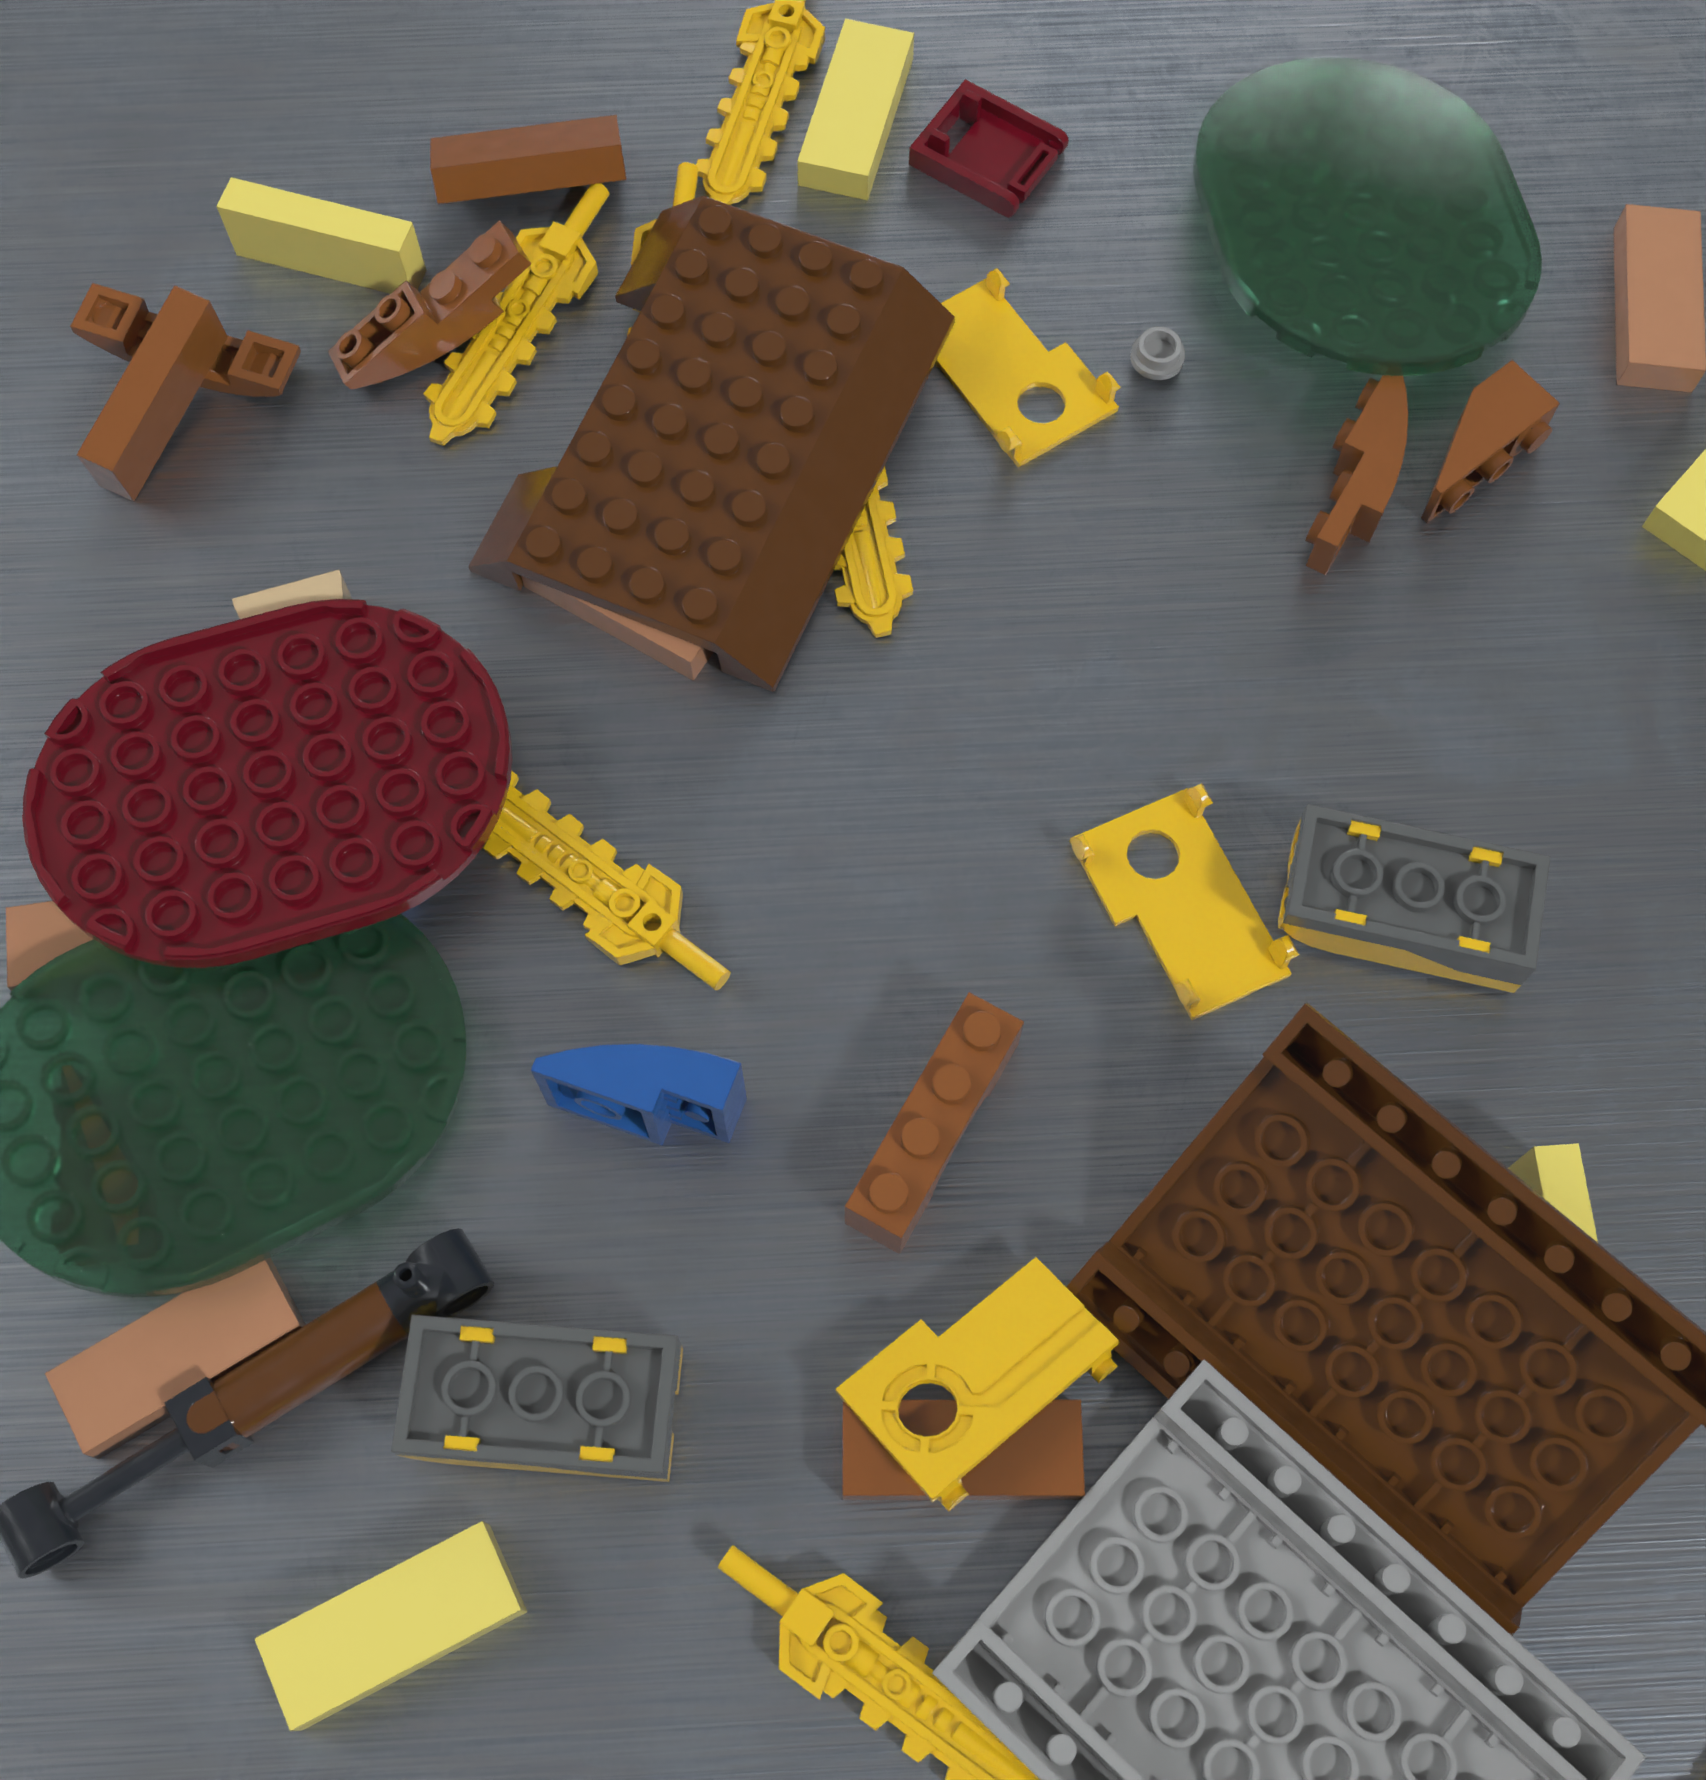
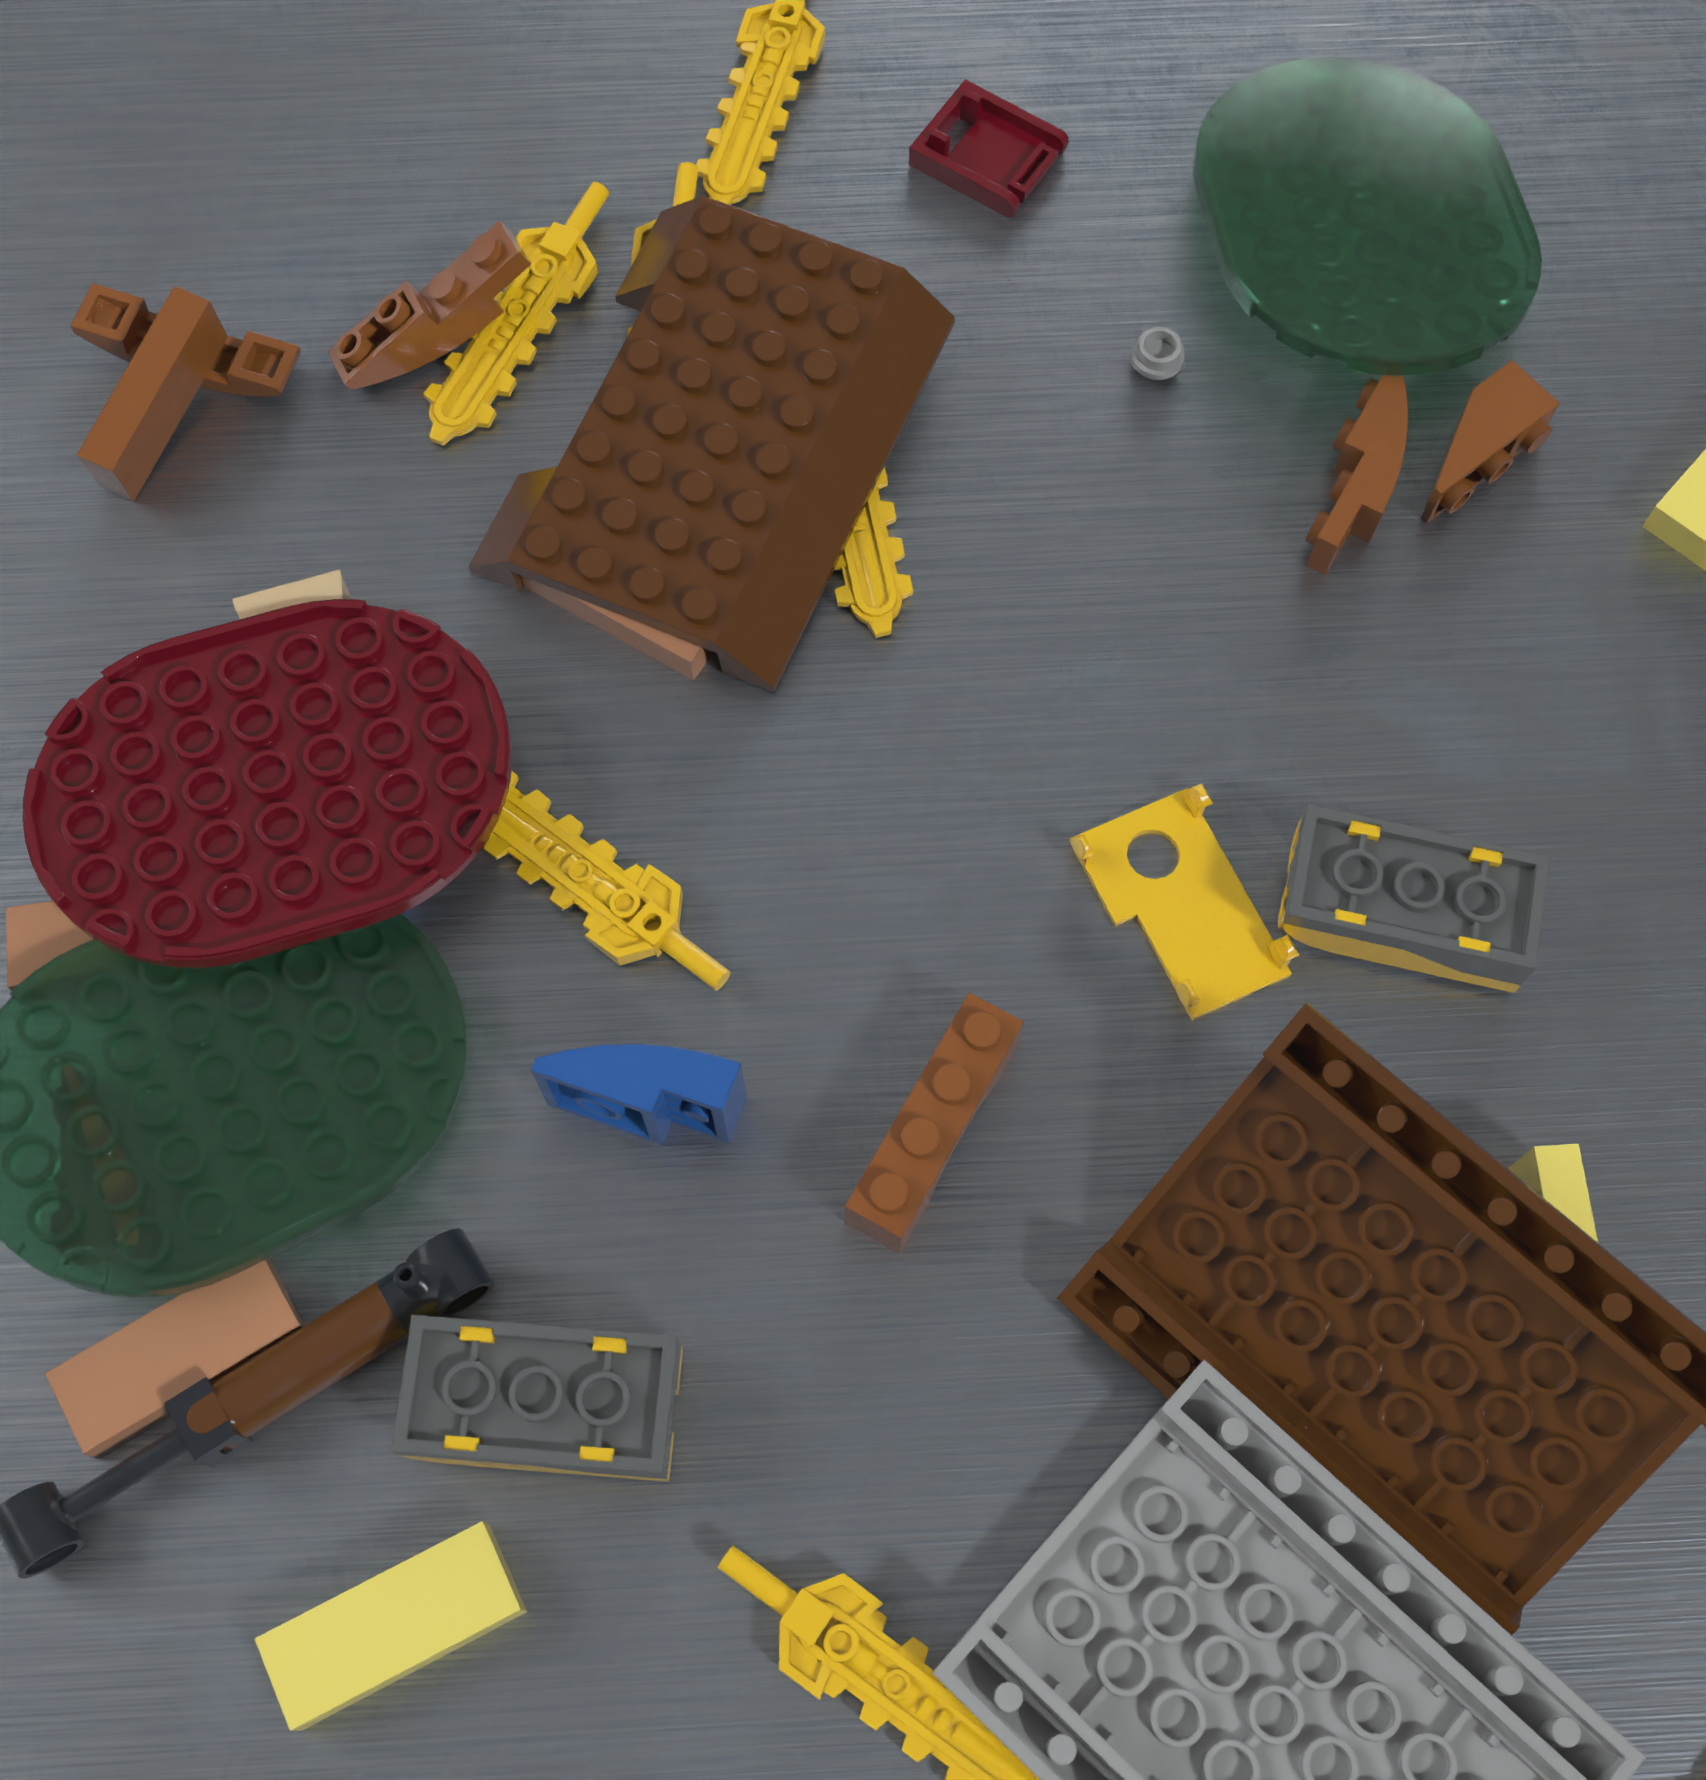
light yellow piece [216,177,427,294] -> none
dark orange piece [430,115,626,204] -> none
light yellow piece [797,19,914,201] -> none
yellow piece [835,1257,1119,1511] -> none
dark orange piece [843,1400,1085,1500] -> none
yellow piece [935,268,1121,468] -> none
nougat piece [1614,204,1706,392] -> none

